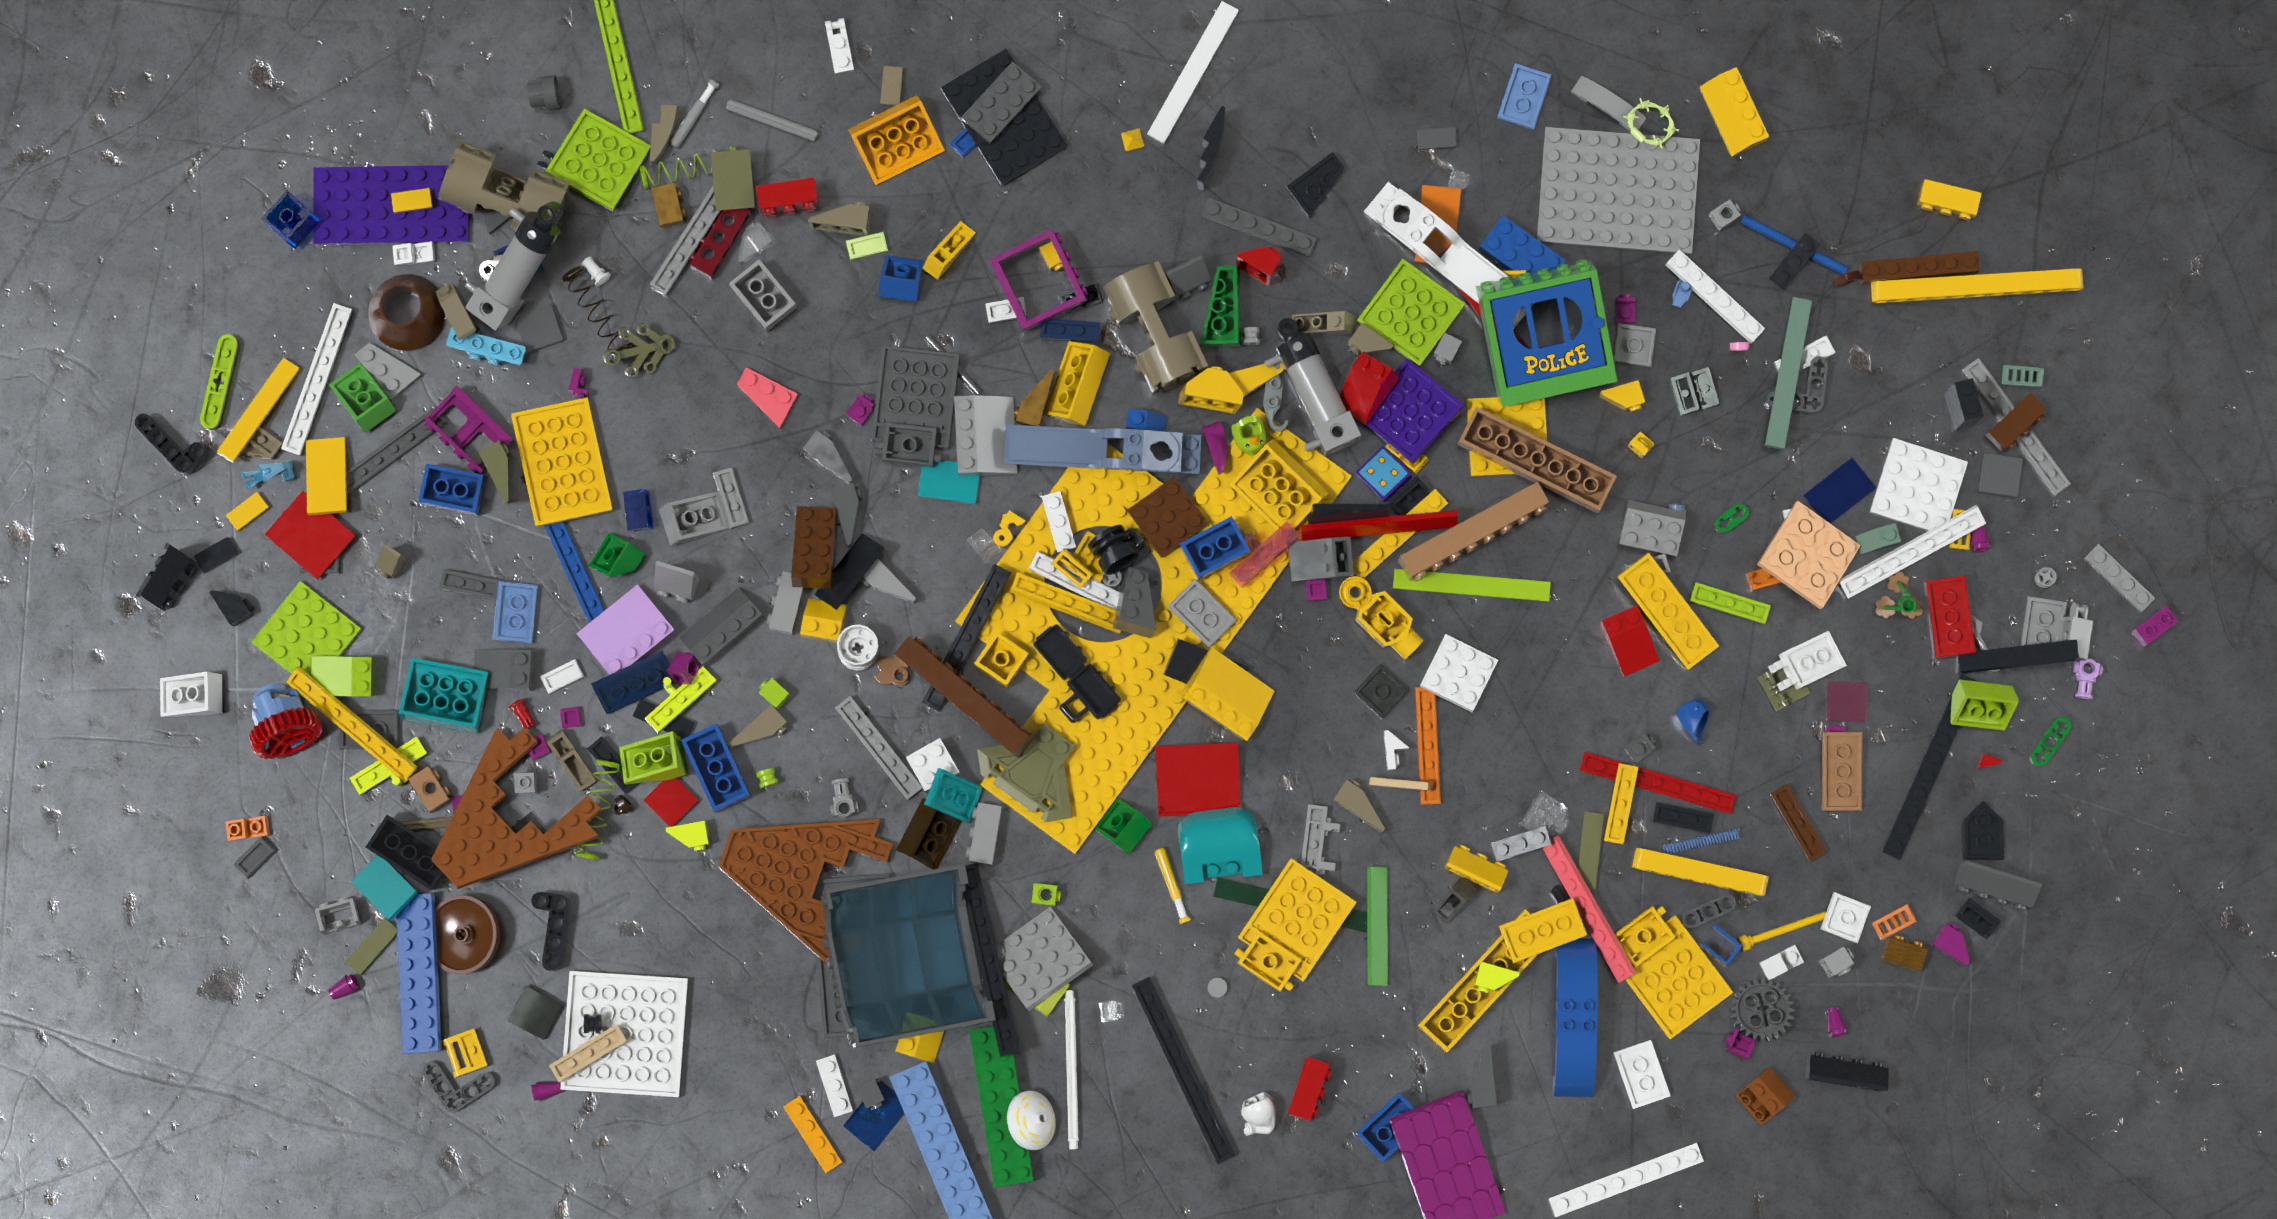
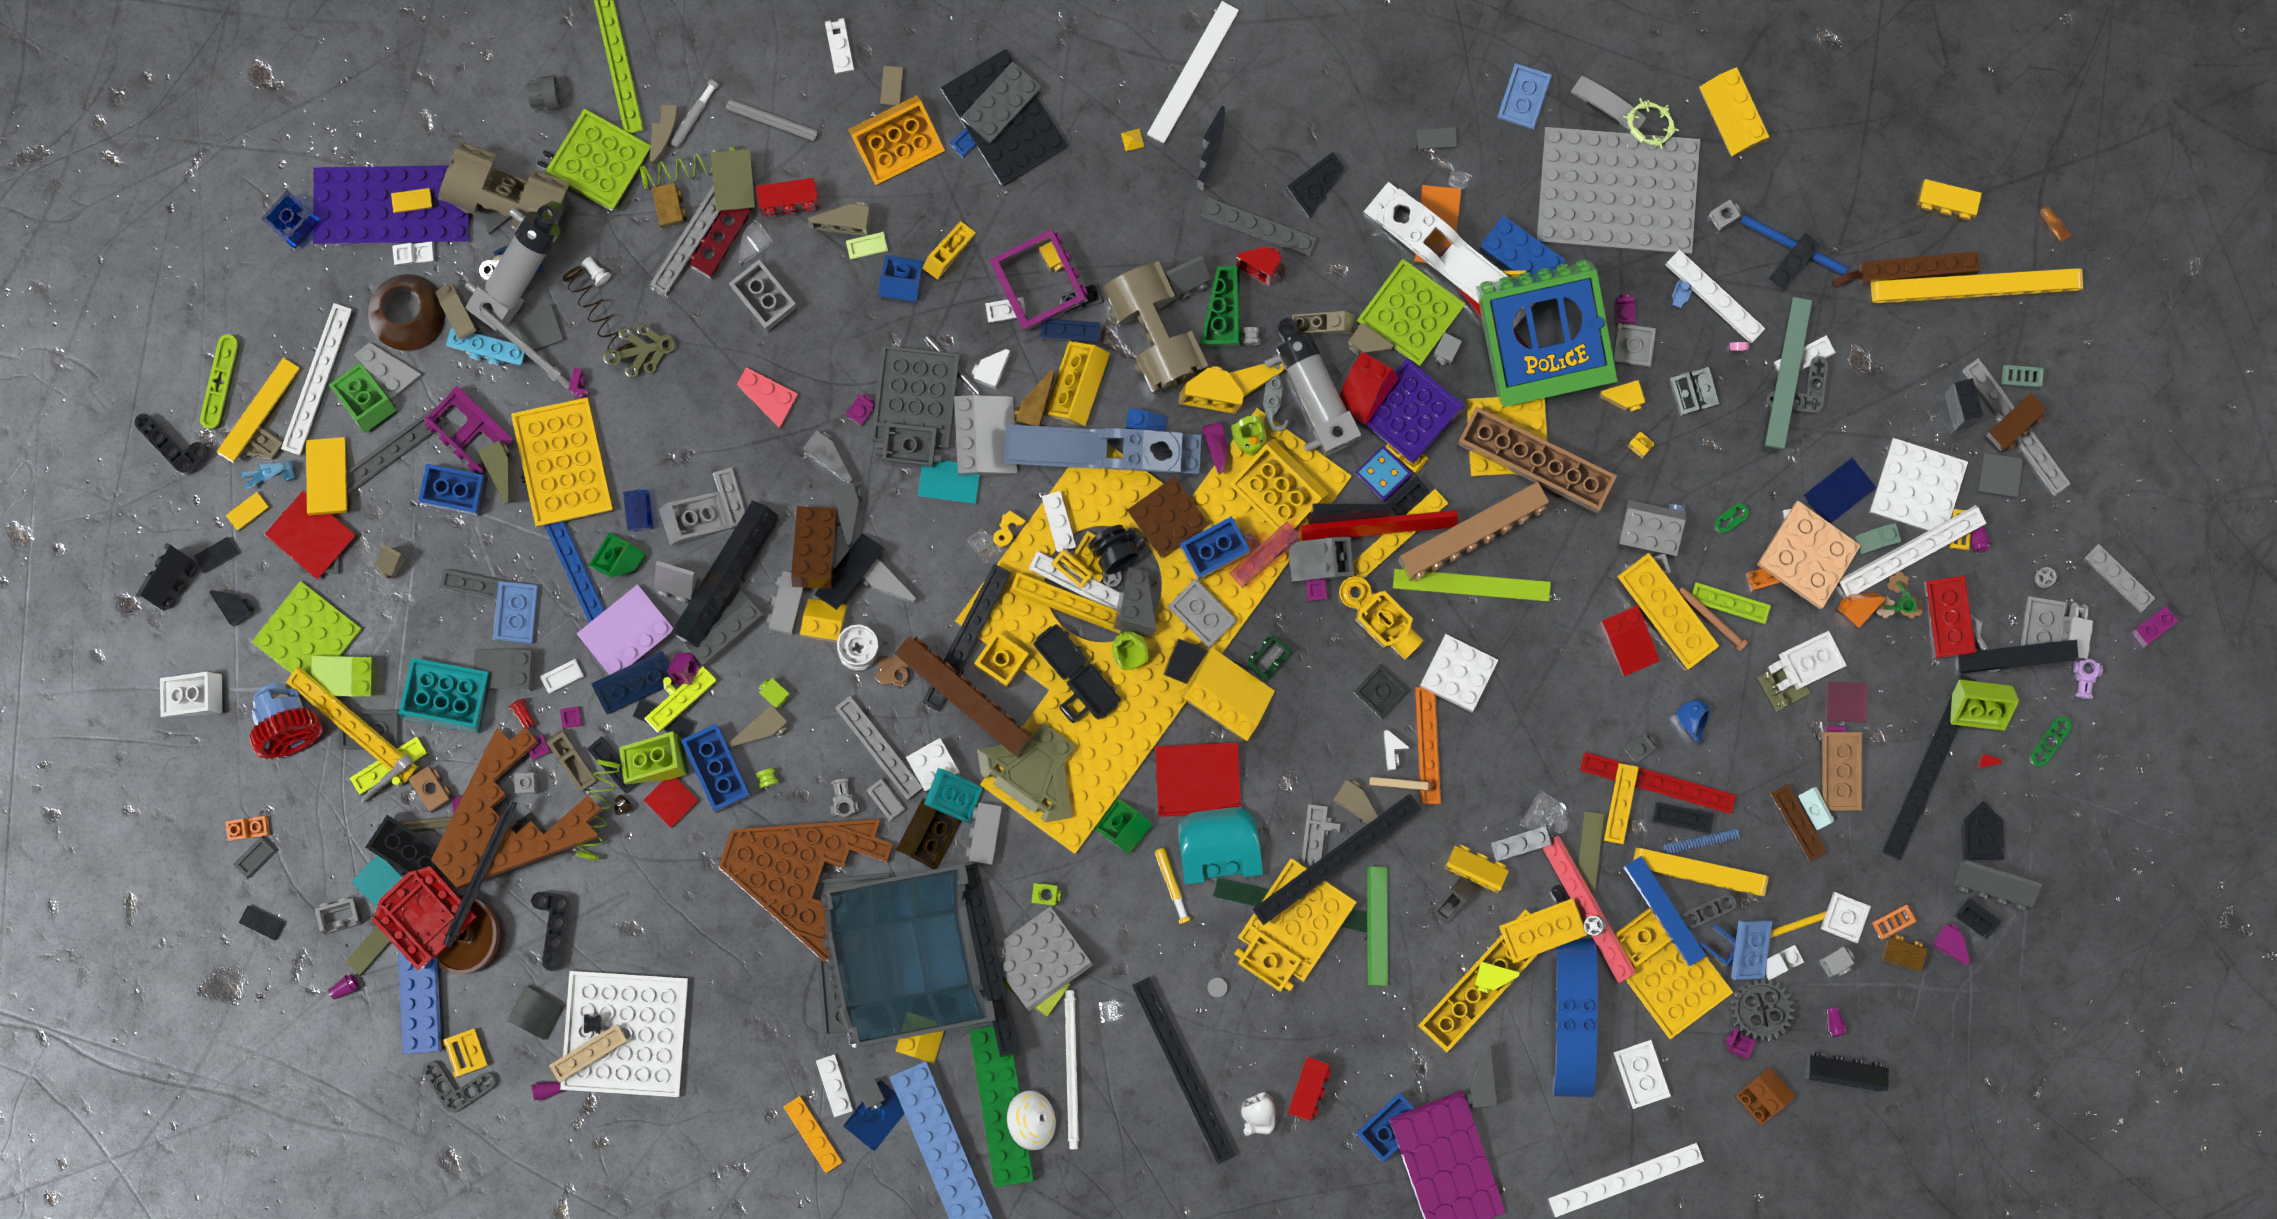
neon yellow slope [666,821,710,851] -> none
none -> black tile [239,905,283,940]
none -> light grey piece [361,754,414,802]
none -> red wedge [372,866,477,971]
none -> black piece [443,800,518,948]
none -> light grey bar [479,308,570,389]
none -> black brick [671,500,778,648]
none -> light grey tile [866,778,905,821]
none -> white slope [972,349,1010,389]
none -> lime hair [1112,631,1149,671]
none -> dark green window [1248,635,1293,683]
none -> black plate [1252,794,1421,926]
none -> light grey wheel [1584,916,1606,935]
none -> blue tile [1624,856,1706,967]
none -> nougat bar [1678,587,1748,651]
none -> medium blue tile [1731,919,1772,980]
none -> light aqua plate [1798,787,1834,831]
none -> orange slope [1837,592,1885,628]
none -> clear orange axle [2039,206,2071,243]

